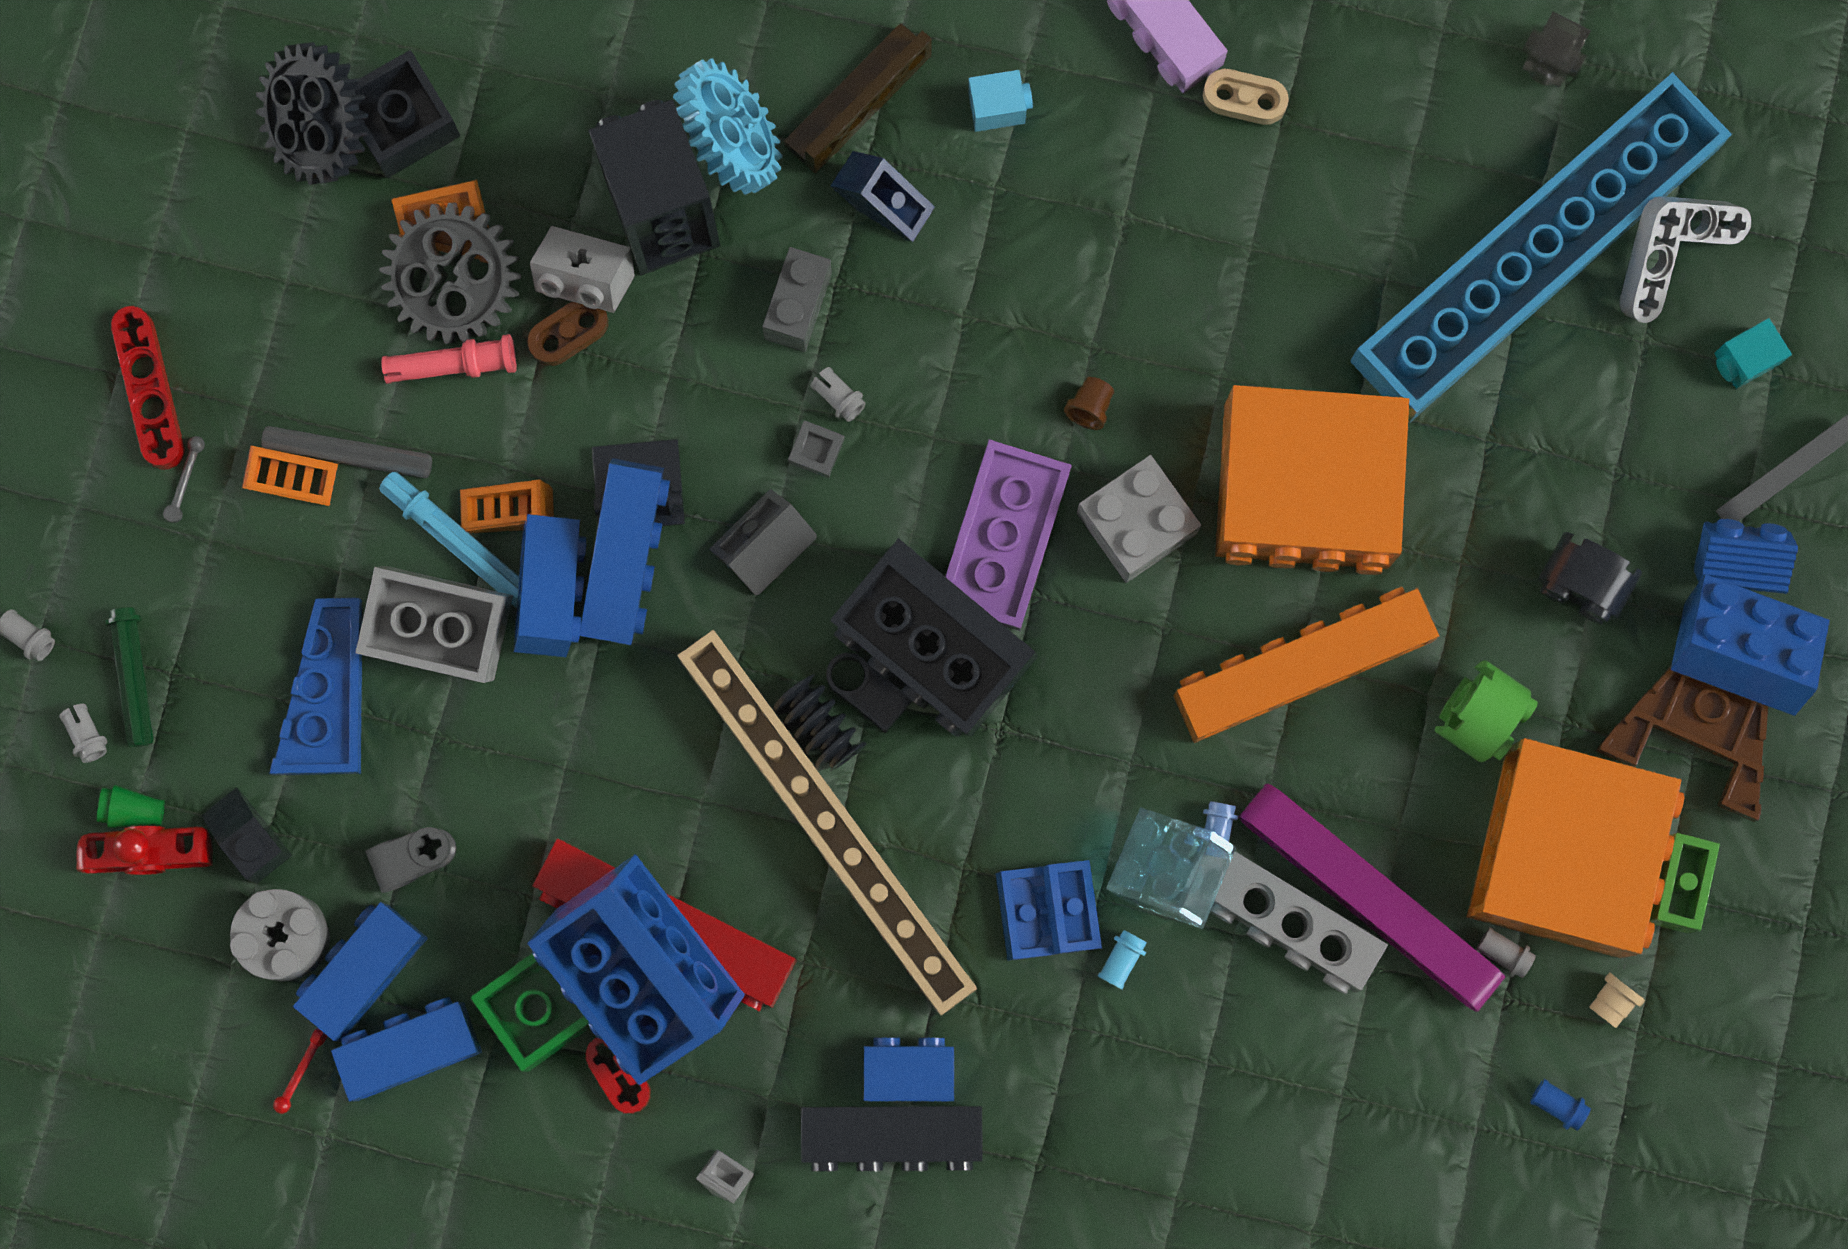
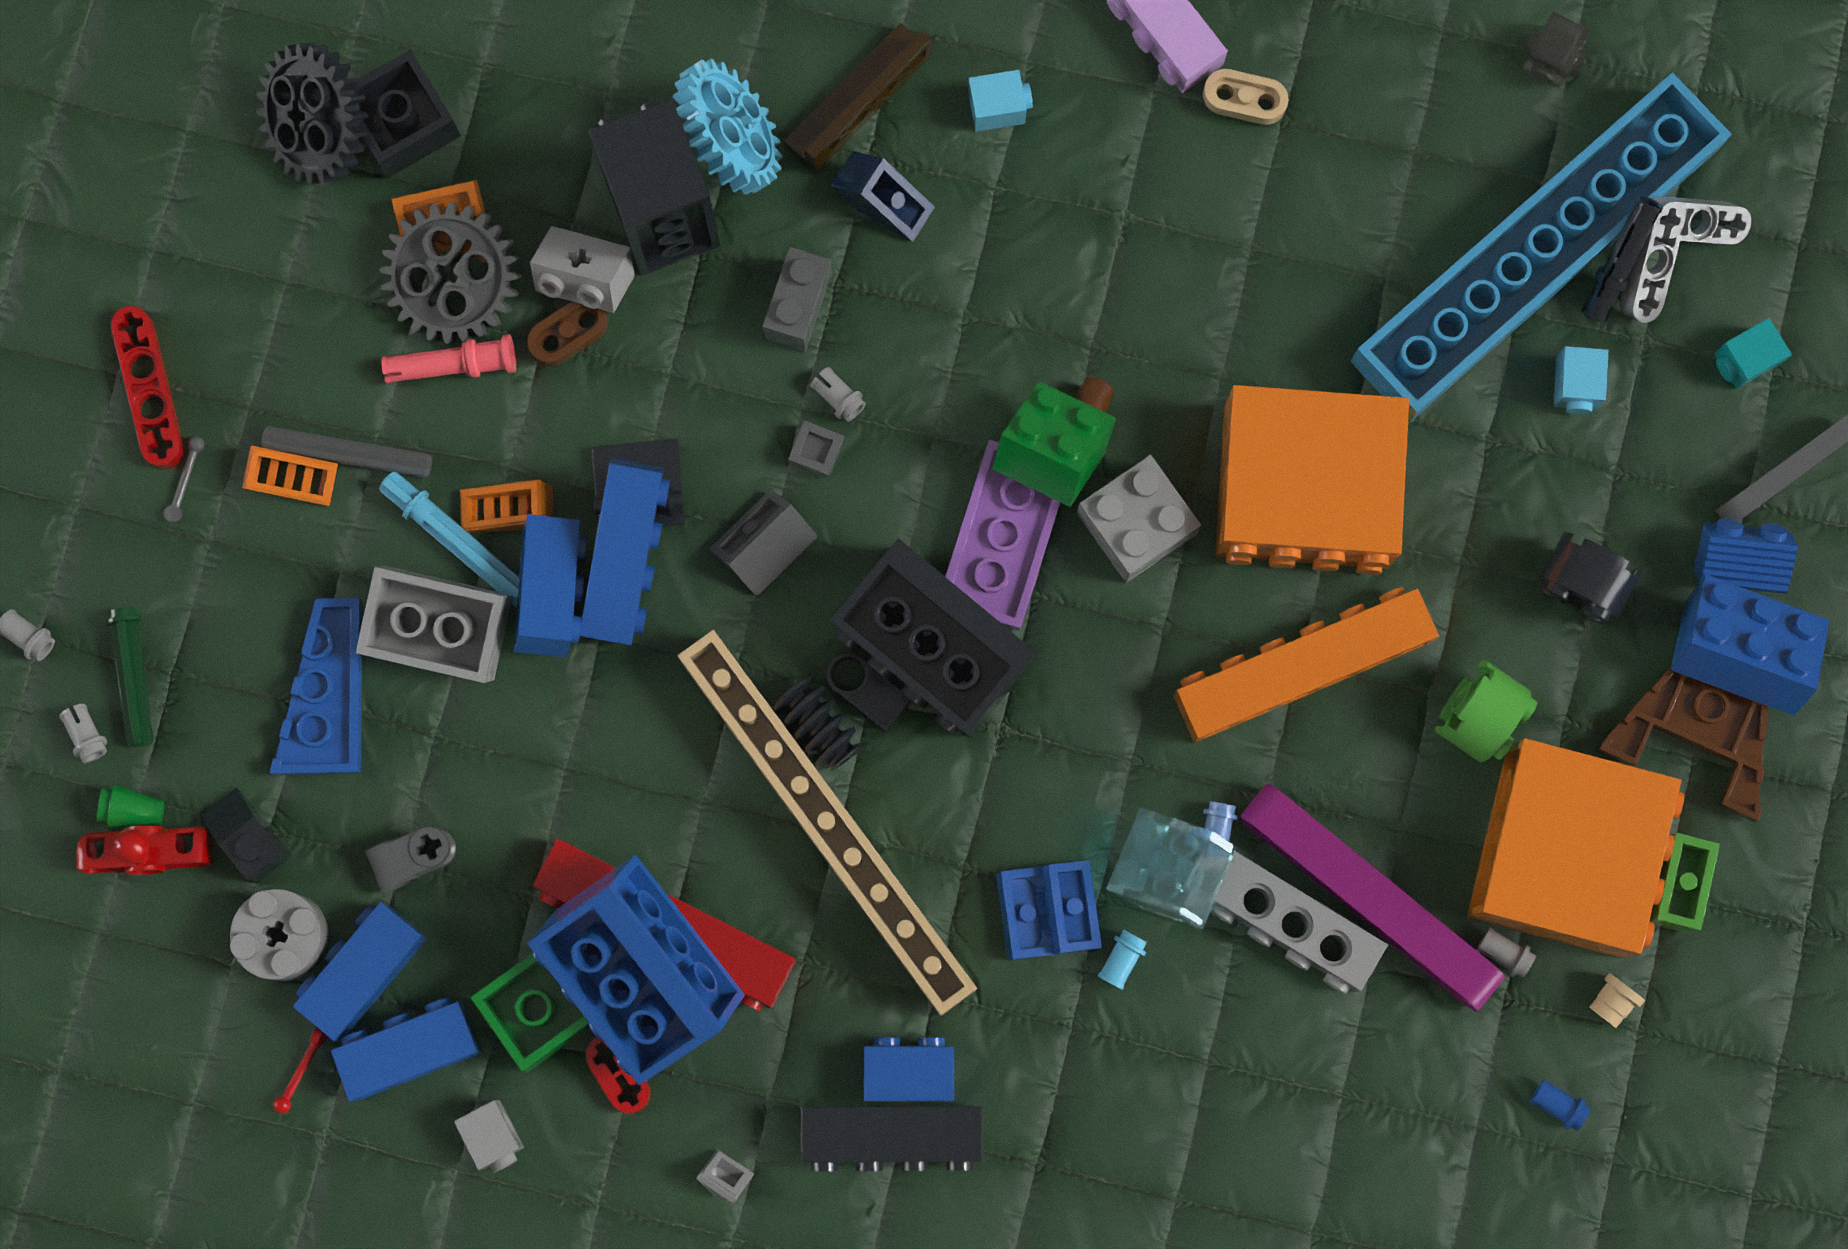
none -> light grey brick [454,1100,524,1173]
none -> green brick [992,381,1116,507]
none -> medium azure brick [1553,346,1608,415]
none -> black pin [1582,196,1663,322]

